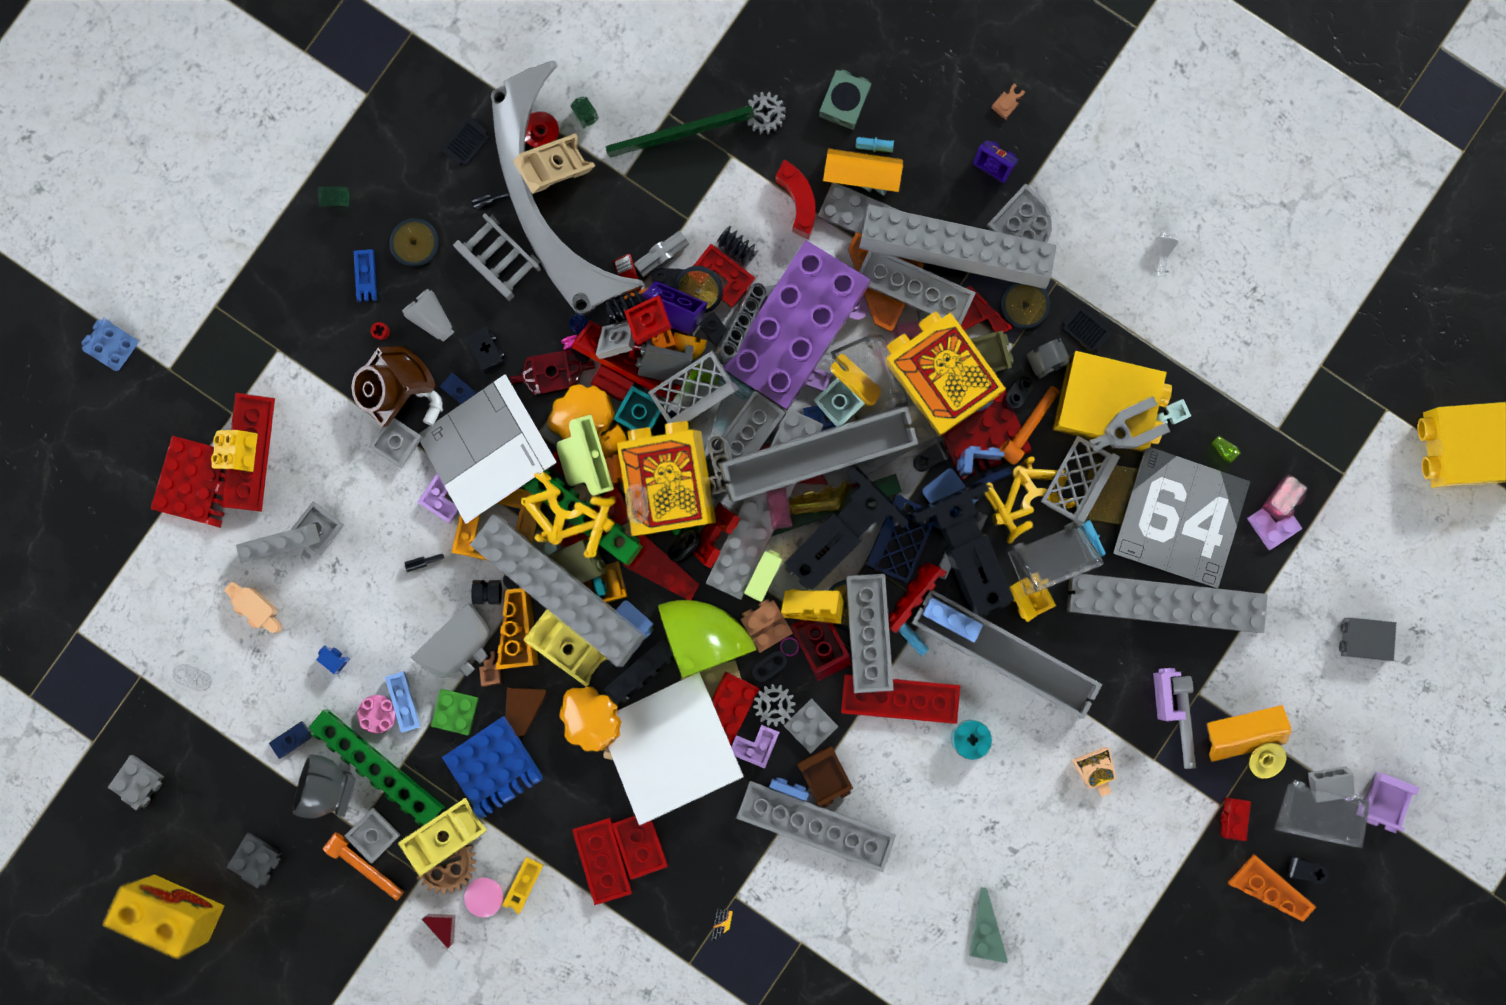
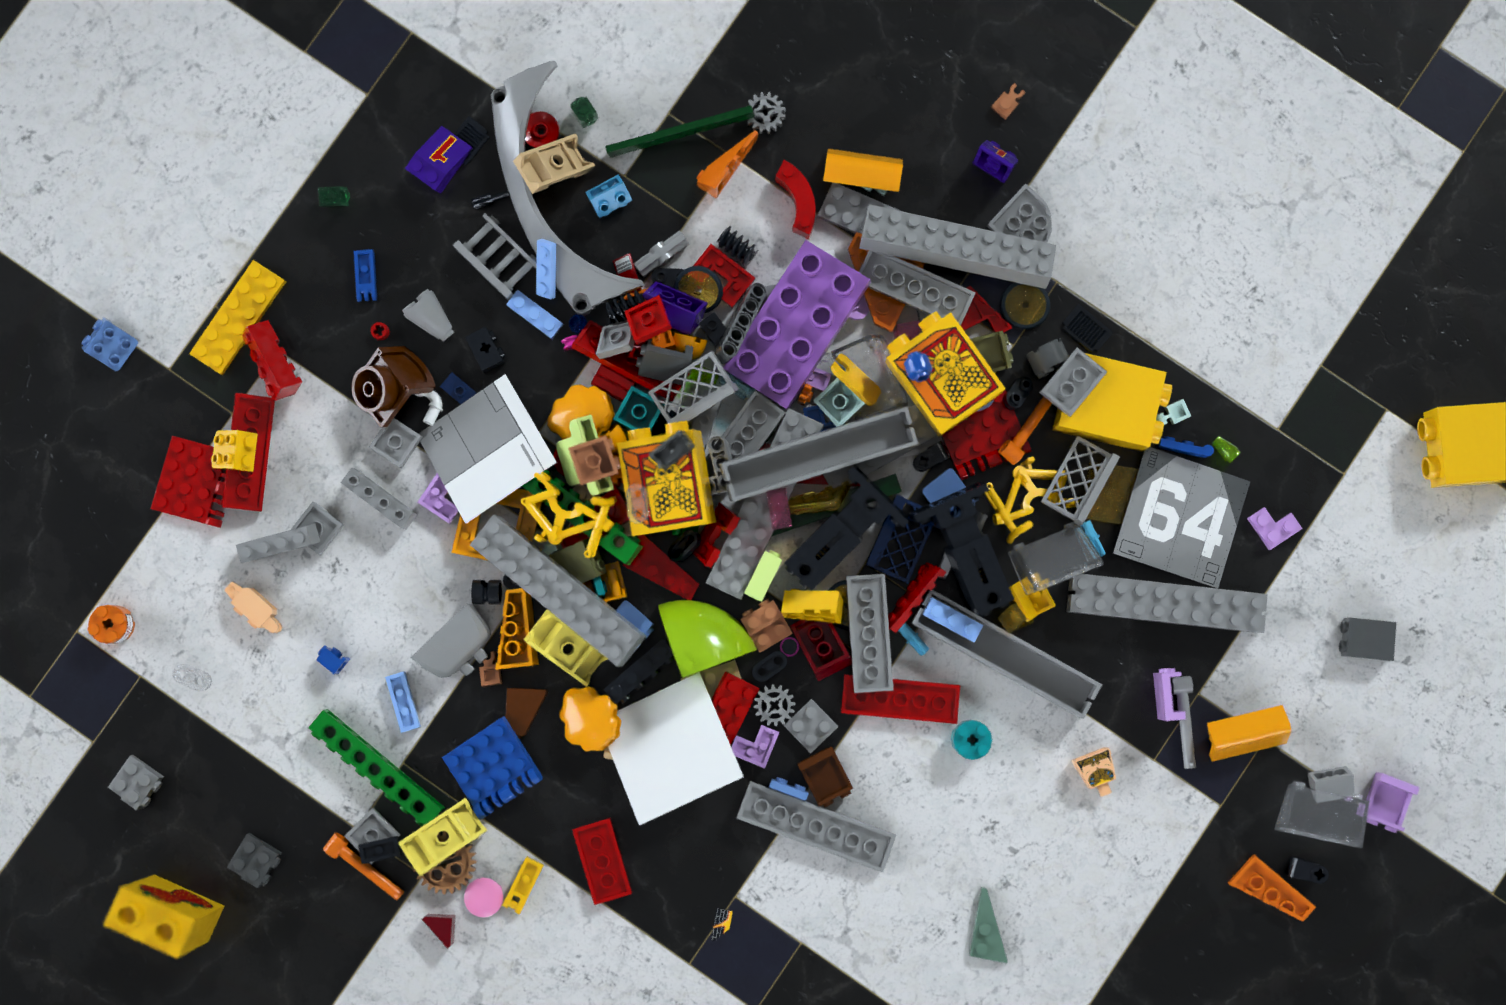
dark blue plate [269,721,313,759] -> none
dark grey plate [293,754,356,819] -> none
bright pink dish [357,695,396,734] -> none
clear yellow wheel [390,218,439,267] -> none
black axle [404,553,444,572] -> none
bright green plate [431,689,479,736] -> none
dark red plate [510,349,595,396] -> none
red plate [612,815,668,880] -> none
sand green brick [819,70,871,130] -> none
medium azure axle [856,137,894,153] -> none
medium blue bracket [956,446,1004,477] -> none
dark blue plate [972,467,1012,484] -> none
light grey piece [1090,396,1170,452] -> none
piece [1154,233,1178,277] -> none
red brick [1221,797,1251,841] -> none
light yellow dish [1249,742,1286,778] -> none
clear pink brick [1262,475,1307,521] -> none
none -> orange brick [88,605,135,644]
none -> yellow plate [189,260,286,375]
none -> red wedge [243,320,302,401]
none -> light grey brick [340,467,418,530]
none -> black plate [358,836,402,864]
none -> dark purple slope [405,126,472,194]
none -> light blue plate [506,290,564,339]
none -> light blue plate [536,239,556,299]
none -> nougat plate [568,436,621,485]
none -> dark azure brick [585,174,632,218]
none -> dark grey hinge [648,430,696,471]
none -> orange wedge [696,130,758,199]
none -> orange plate [797,383,814,406]
none -> blue head [904,351,933,382]
none -> clear yellow bracket [998,603,1034,633]
none -> light grey tile [1040,347,1107,417]
none -> blue plate [1156,436,1214,458]

